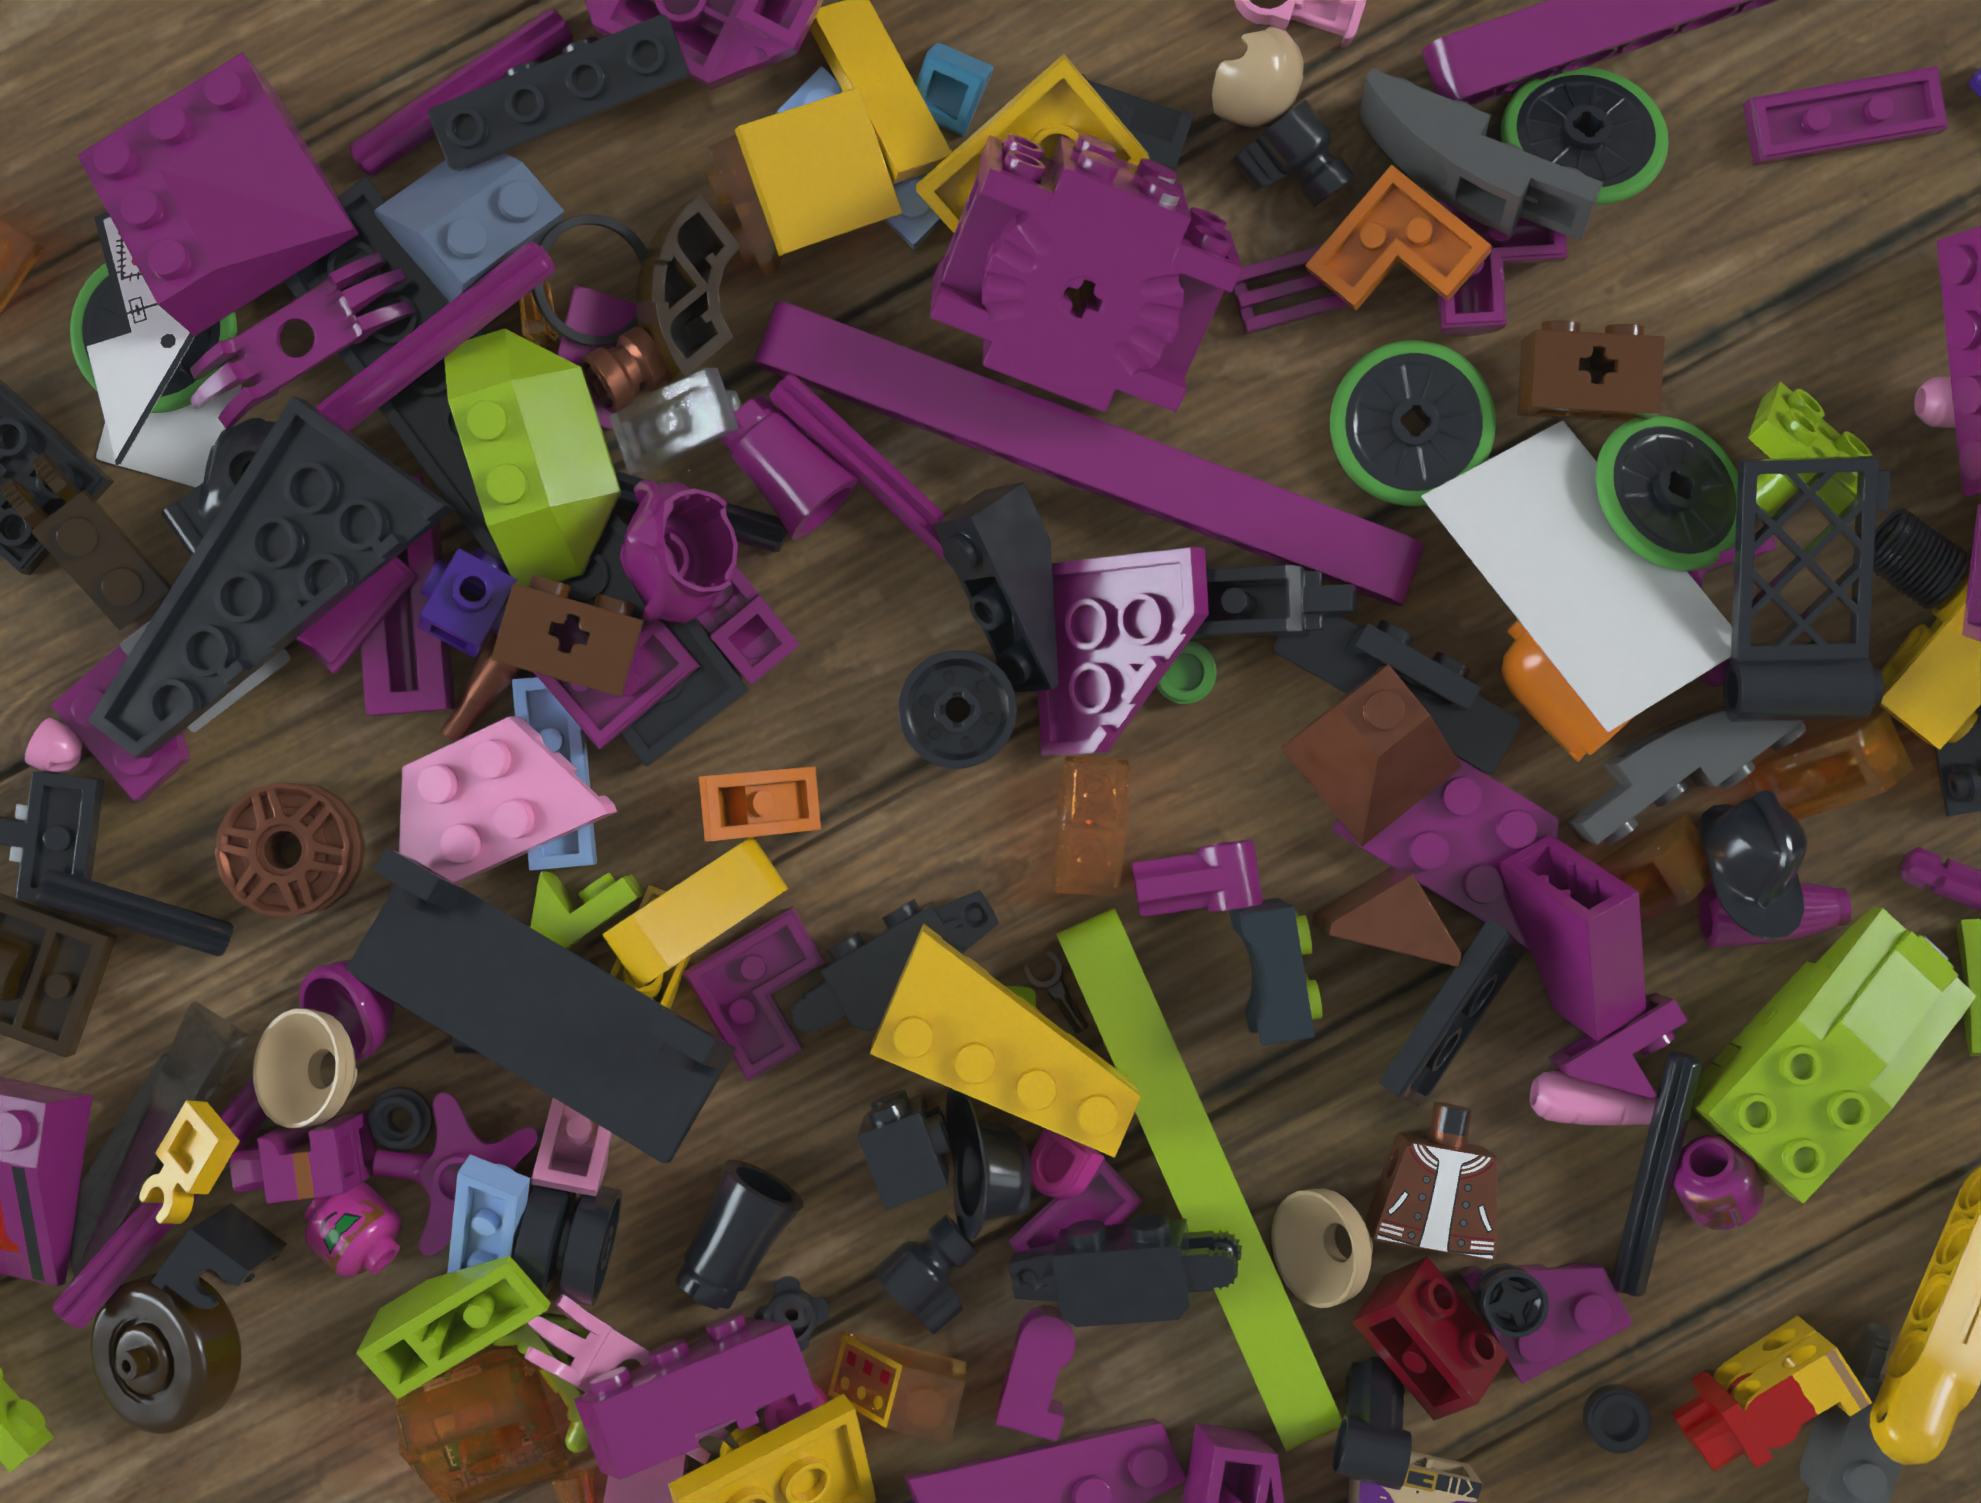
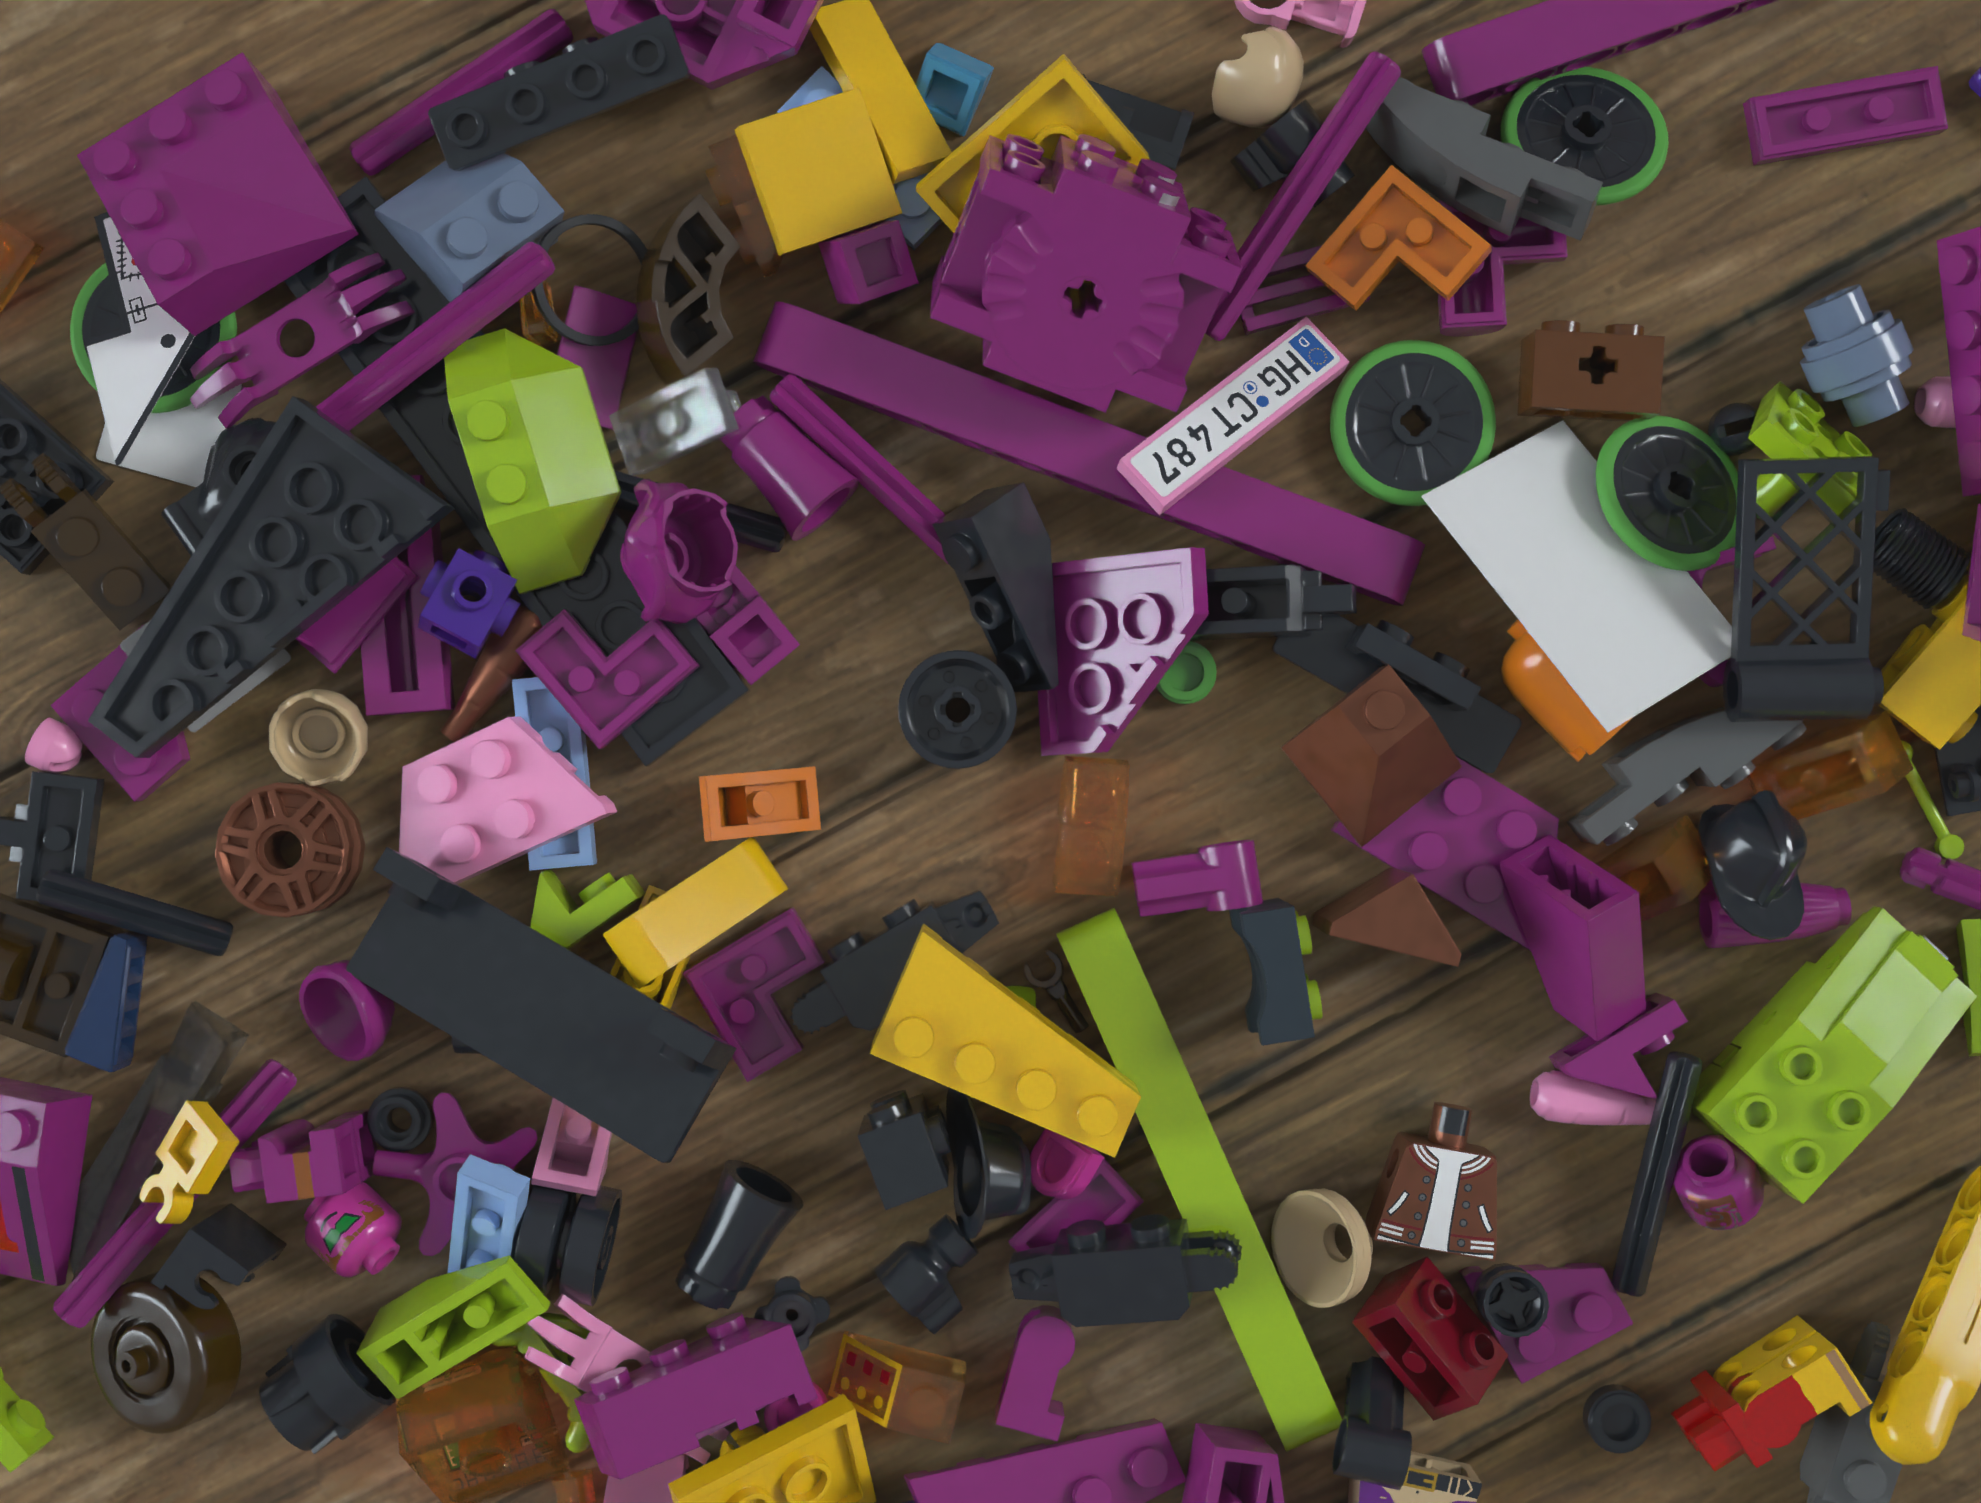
tan piece [253,1009,358,1128] -> none
reddish brown brick [491,575,645,697] -> none
copper wheel [580,327,670,413] -> none
black tile [1379,918,1525,1107] -> none
none -> dark blue slope [64,931,148,1072]
none -> black piece [259,1314,397,1454]
none -> tan hair [269,689,368,787]
none -> magenta brick [818,220,918,304]
none -> tile [1116,316,1349,516]
none -> magenta axle [1205,51,1401,341]
none -> black hinge [1708,403,1757,456]
none -> sand blue piece [1800,284,1914,427]
none -> lime hinge [1887,740,1964,859]

